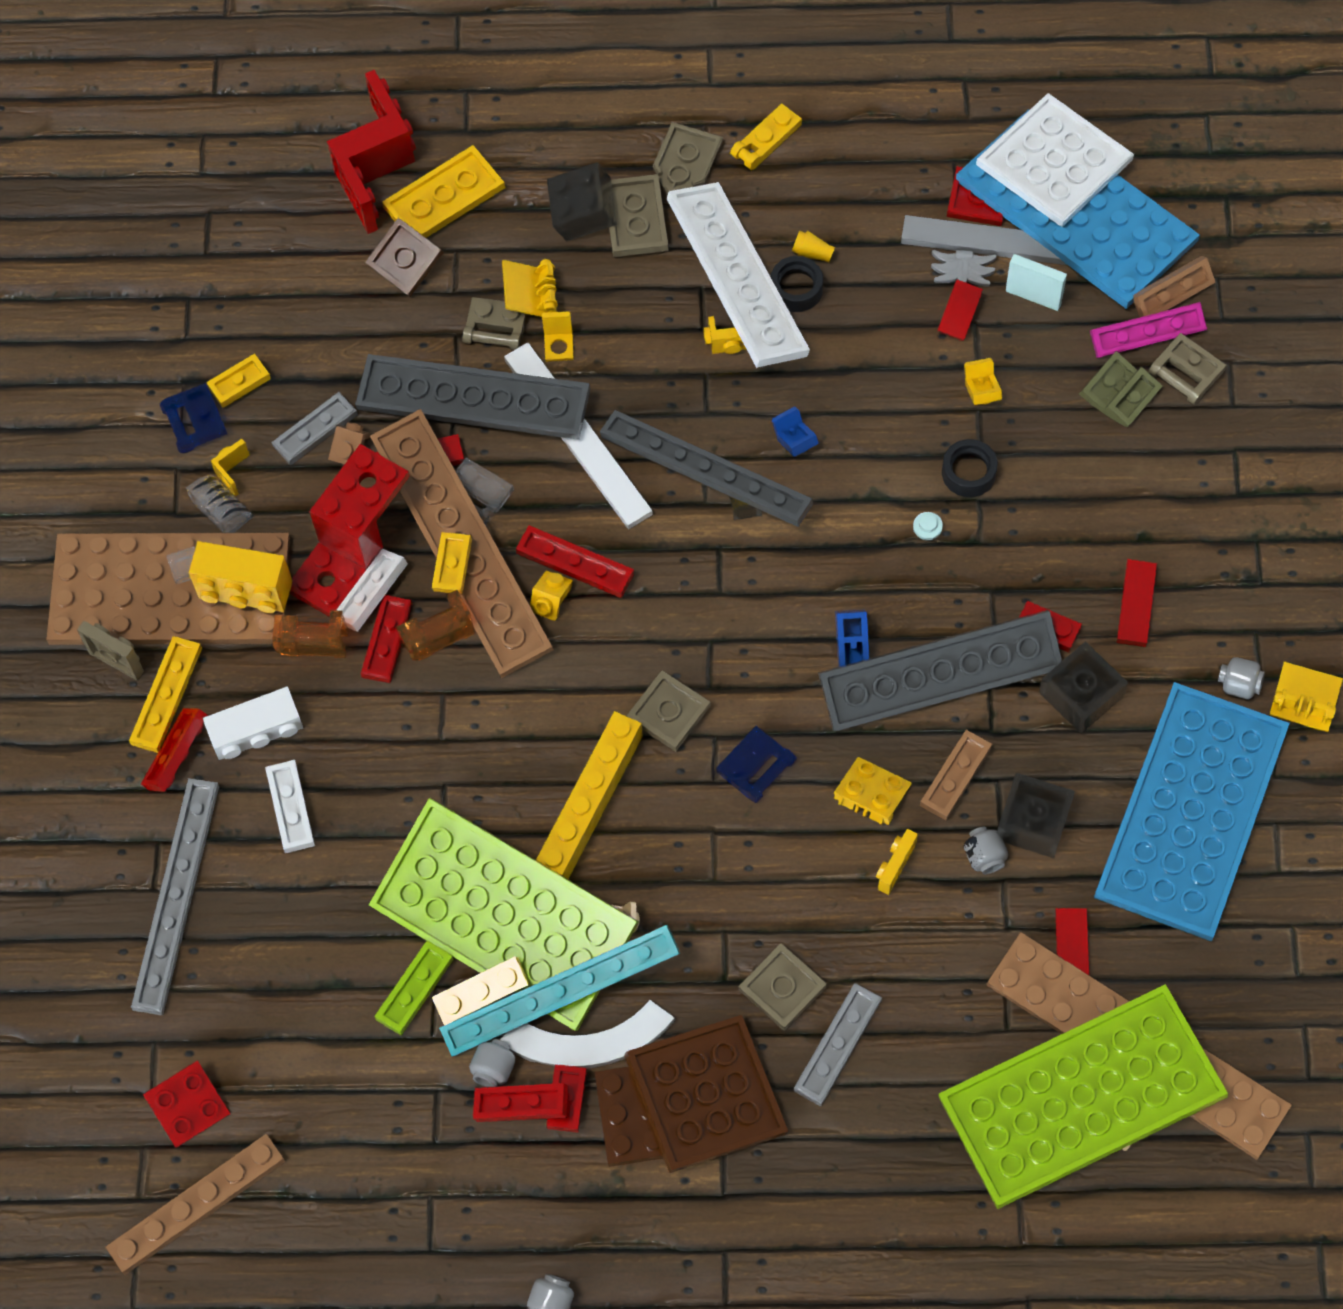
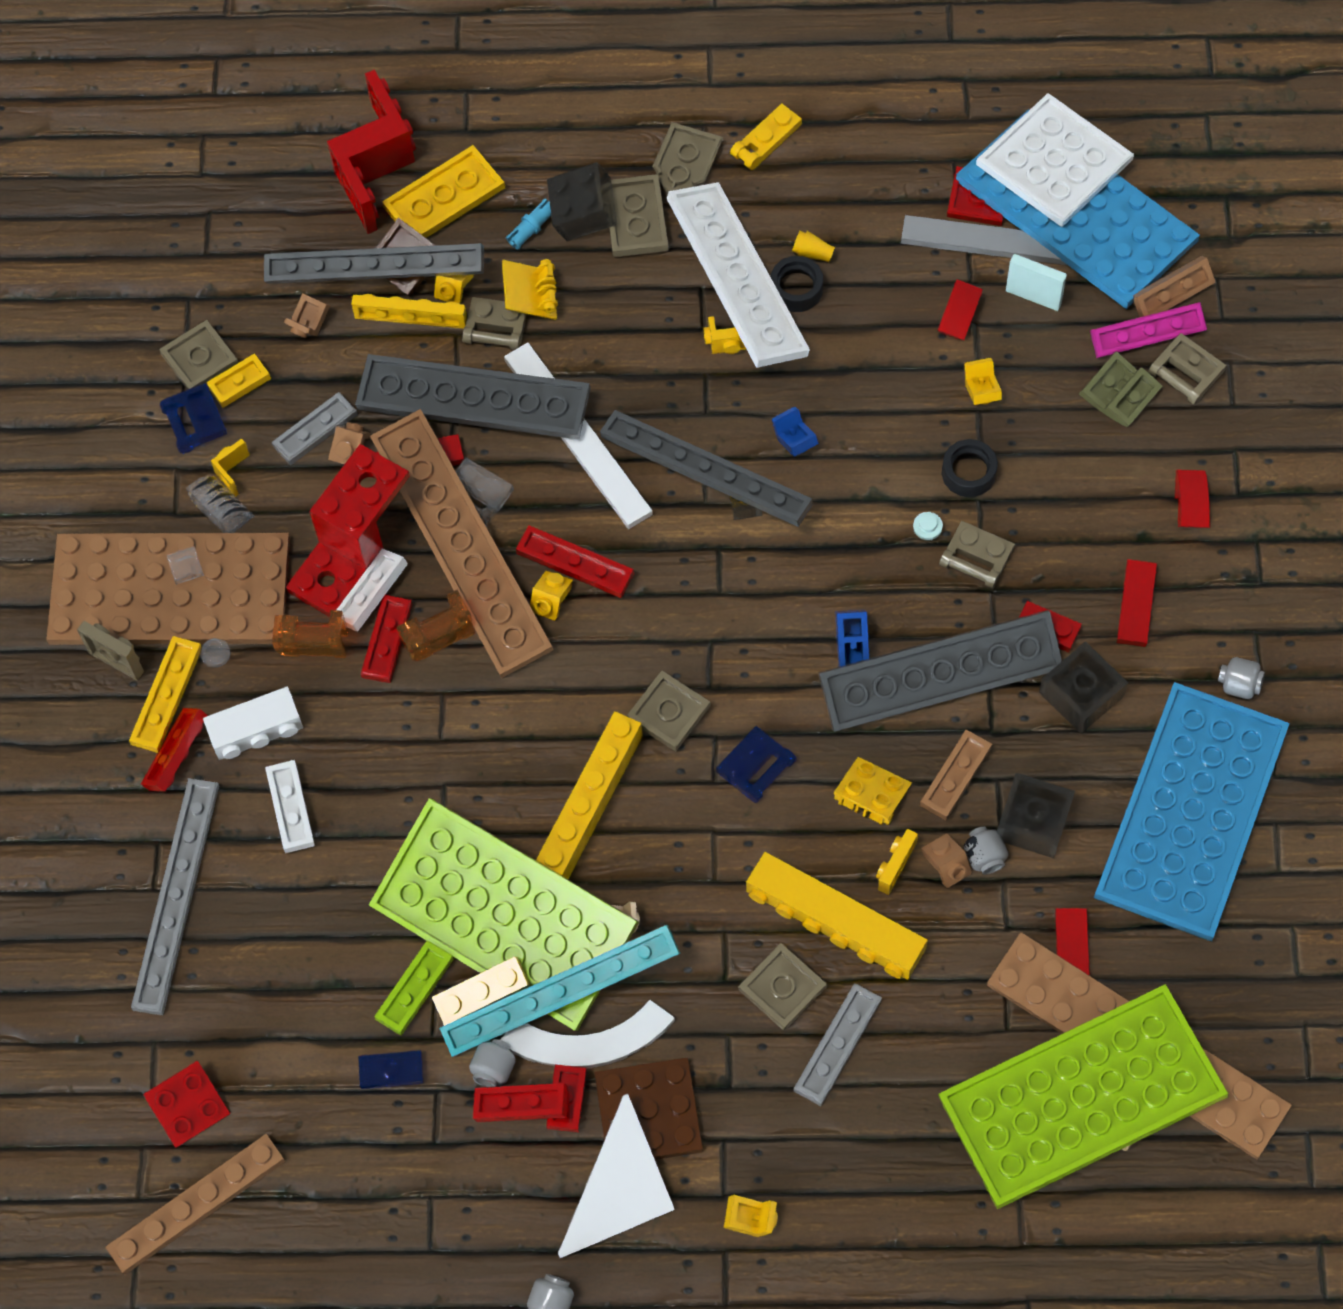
yellow piece [188,541,293,613] -> none
yellow plate [432,532,472,594] -> none
yellow bracket [542,311,574,362] -> none
reddish brown plate [624,1015,788,1173] -> none
light grey piece [931,250,997,287] -> none
yellow hinge [1269,662,1343,732] -> none
none -> dark tan plate [159,320,238,394]
none -> clear plate [200,638,231,667]
none -> dark grey plate [264,243,484,284]
none -> medium nougat bracket [284,293,330,338]
none -> yellow plate [351,294,467,329]
none -> clear blue plate [358,1050,424,1089]
none -> yellow bracket [434,274,474,304]
none -> medium azure pin [506,199,556,250]
none -> white tile [558,1094,675,1258]
none -> yellow bracket [724,1195,778,1237]
none -> yellow brick [746,852,928,980]
none -> medium nougat bracket [921,833,972,888]
none -> dark tan plate [939,521,1015,589]
none -> red slope [1175,469,1210,528]

